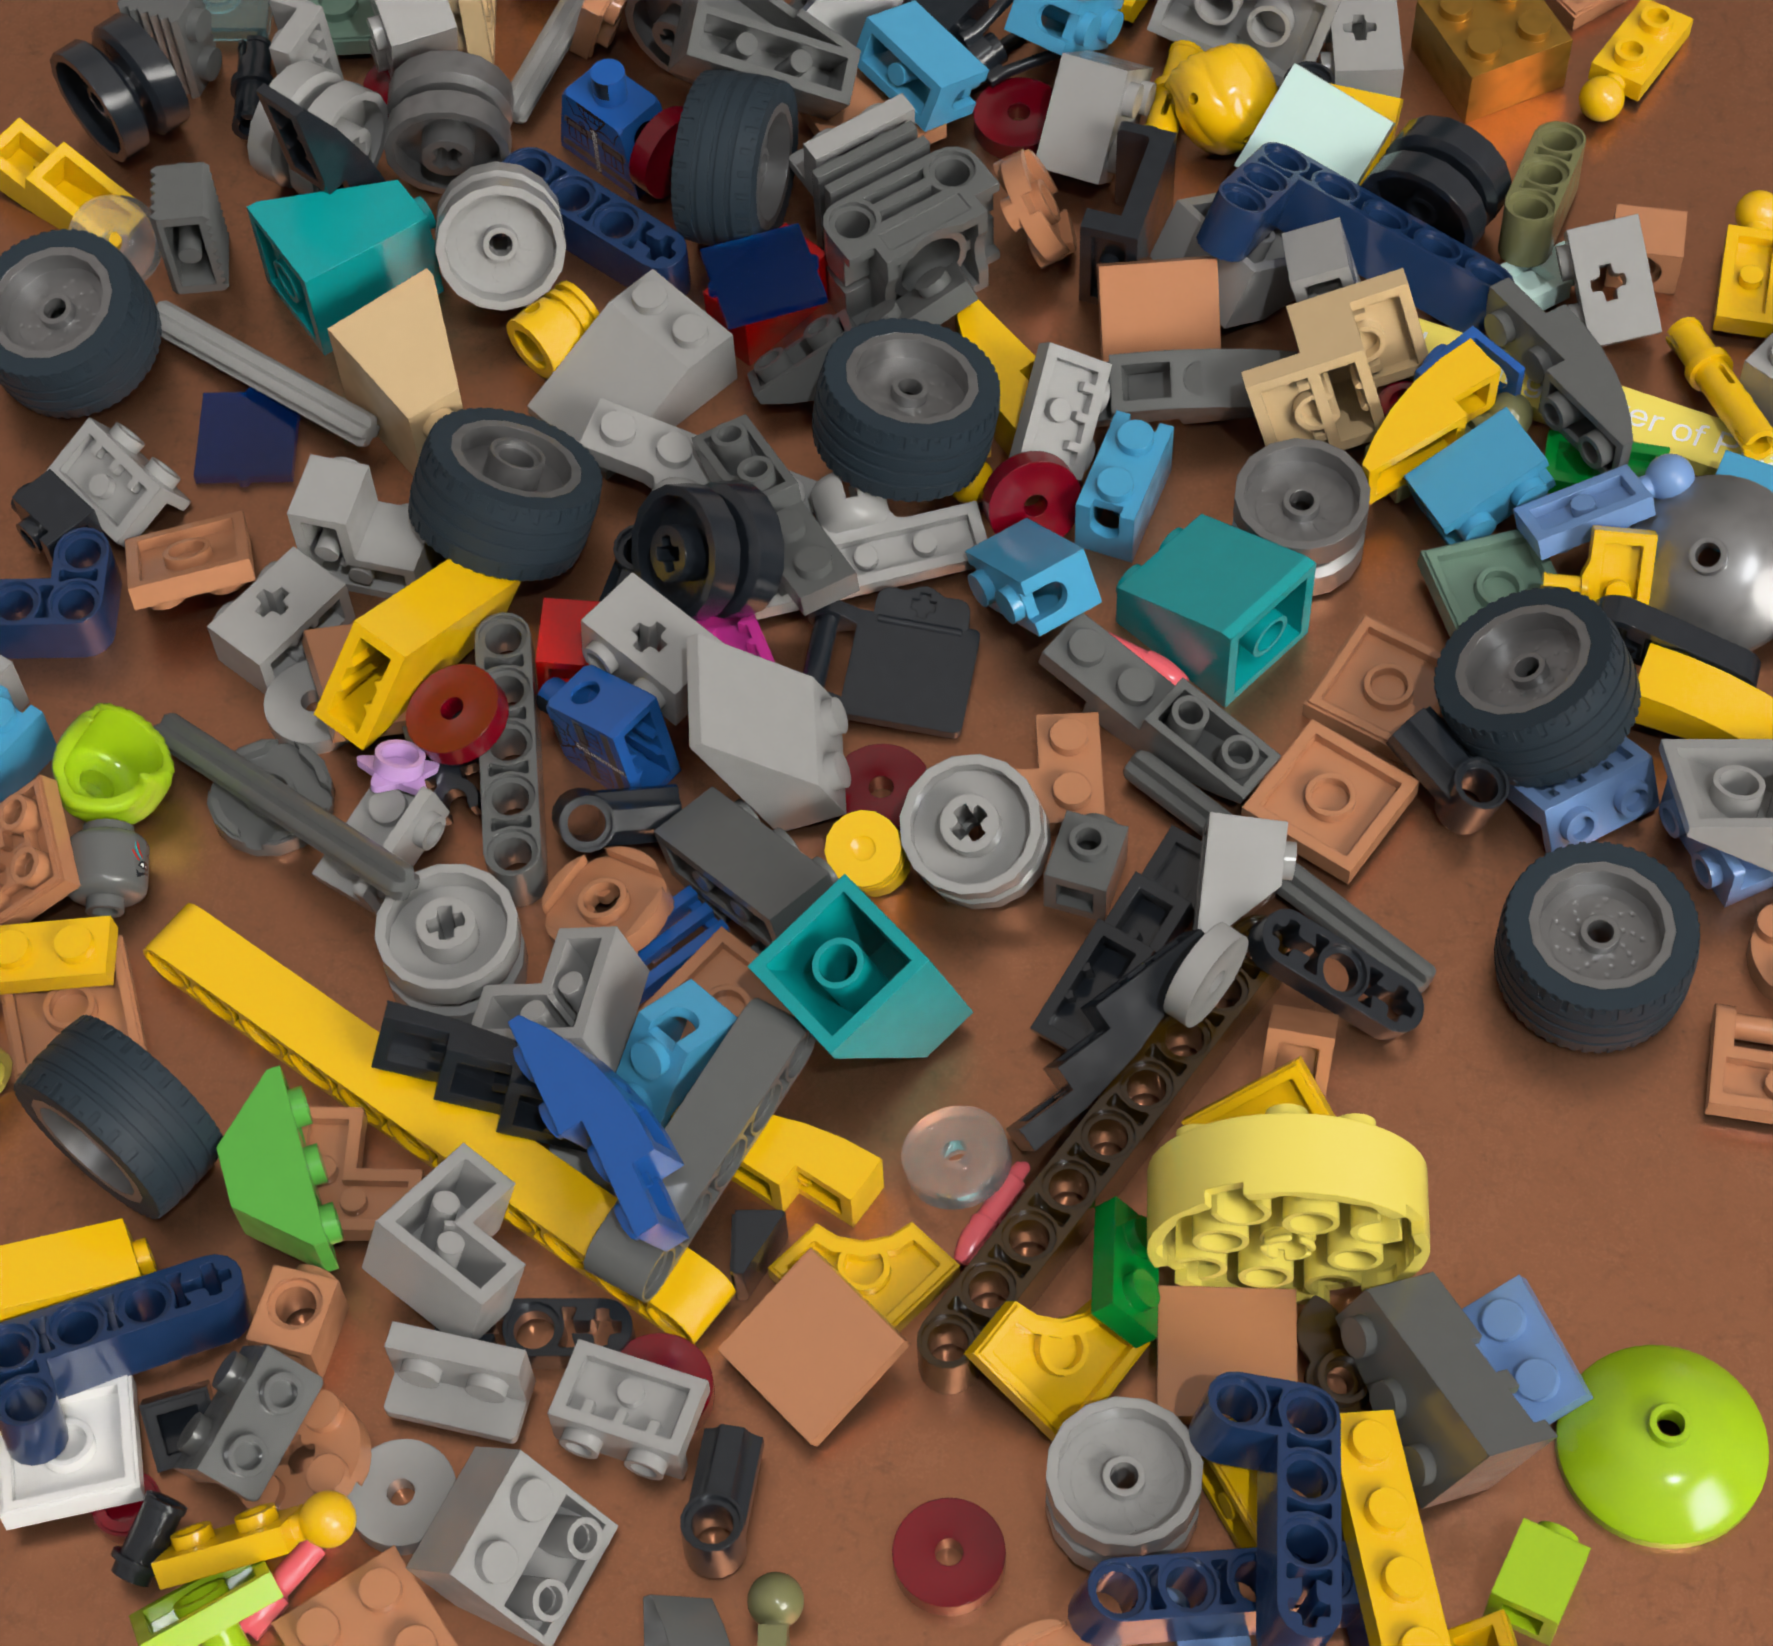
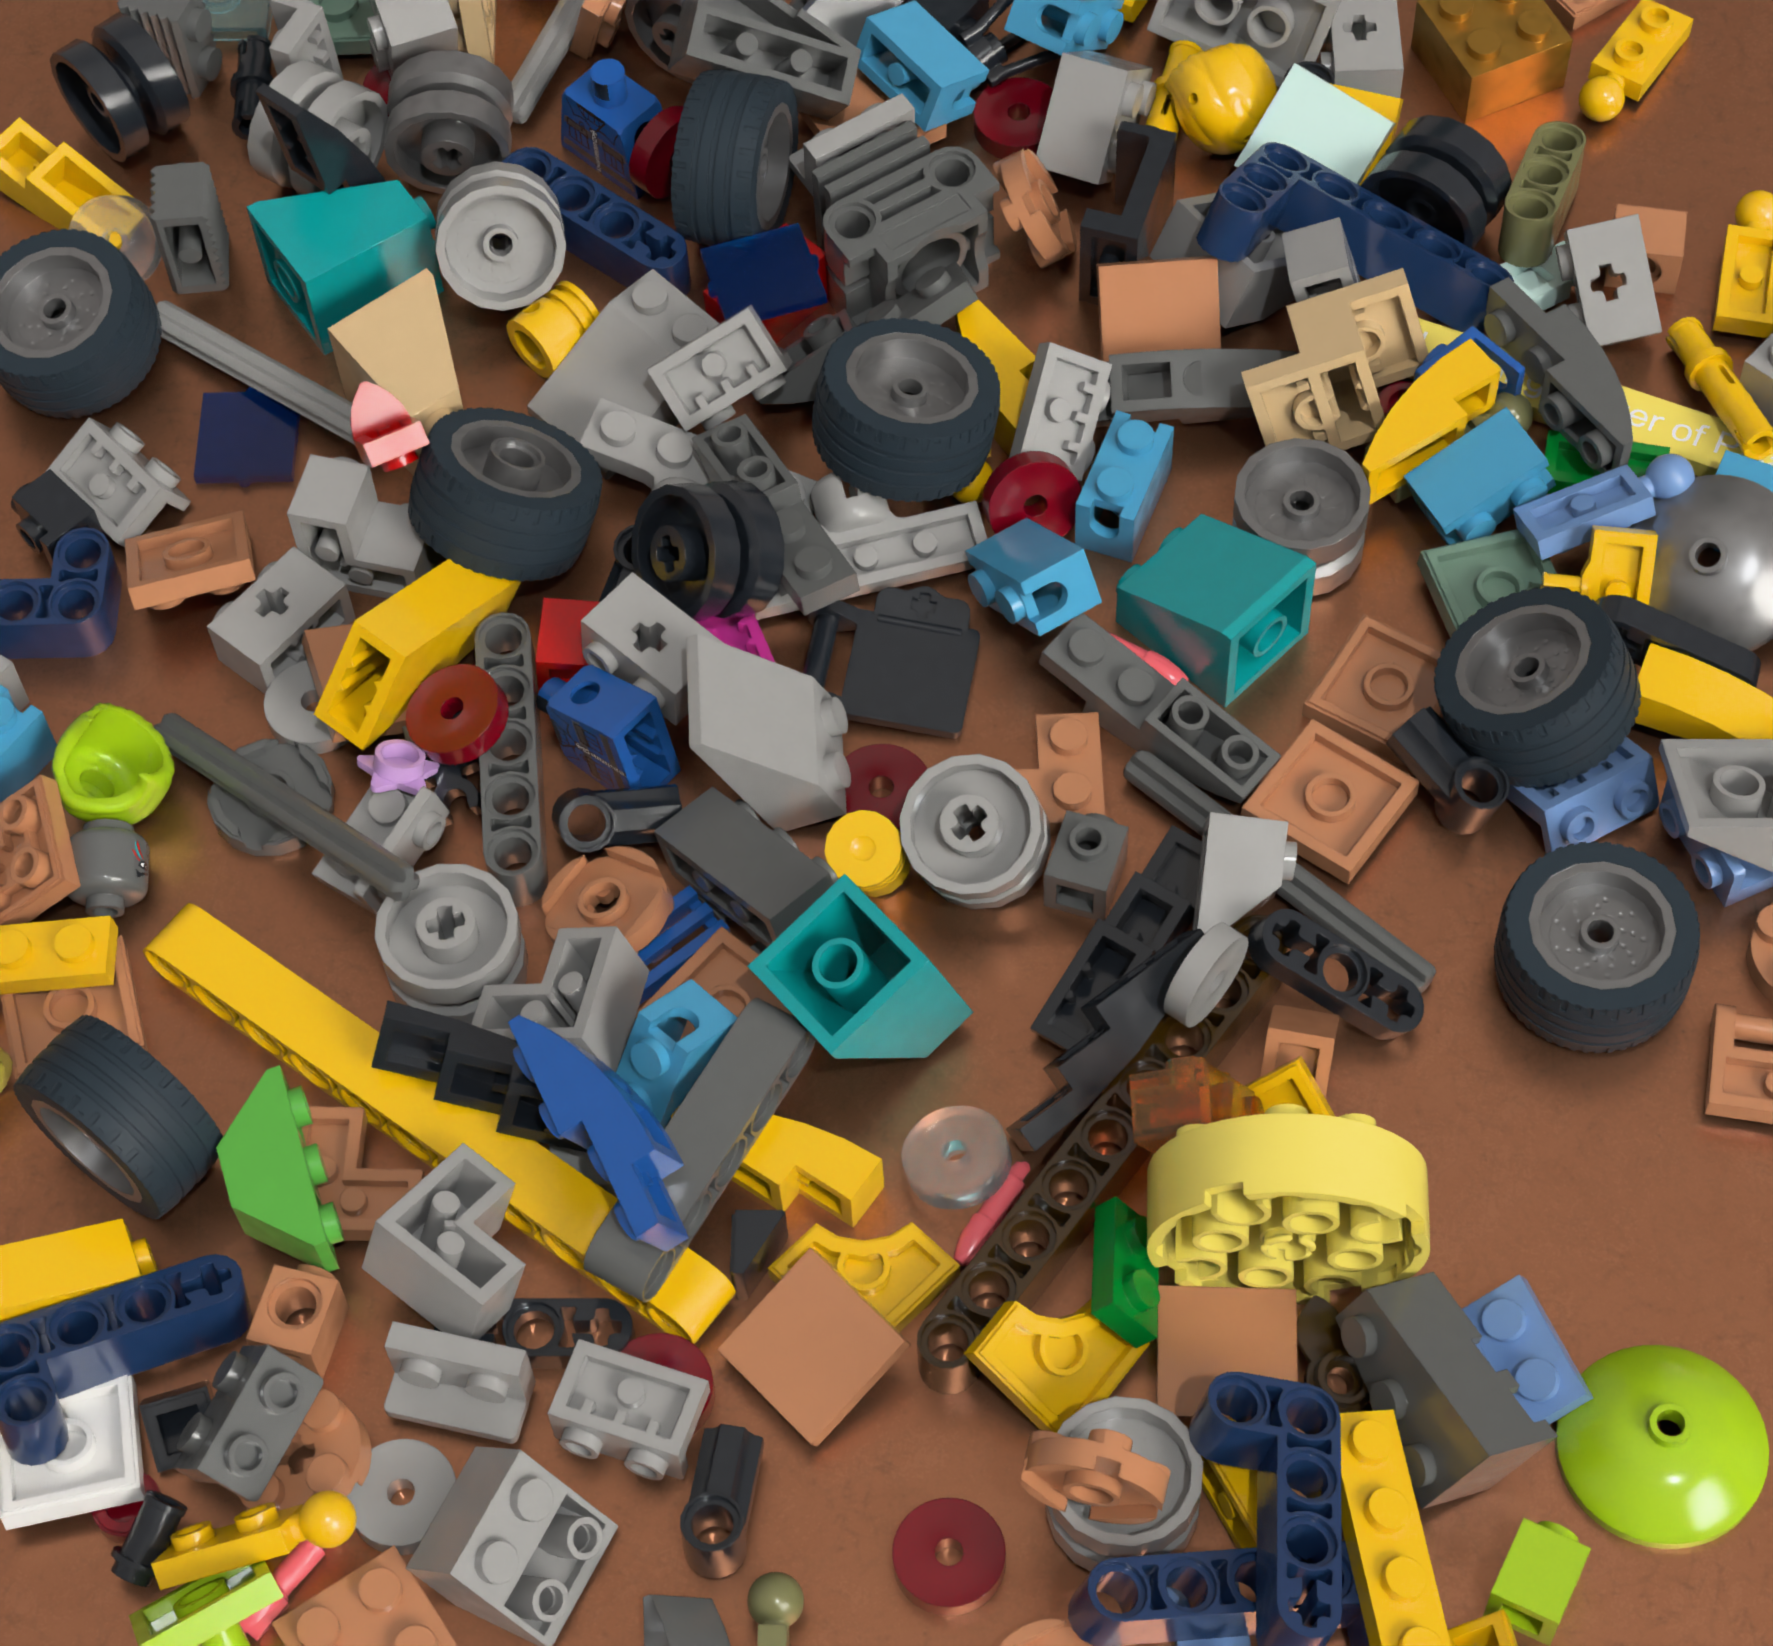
none -> plate [350,381,430,472]
none -> light grey bracket [647,305,793,432]
none -> nougat plate [1021,1428,1171,1525]
none -> clear orange brick [1129,1056,1265,1154]

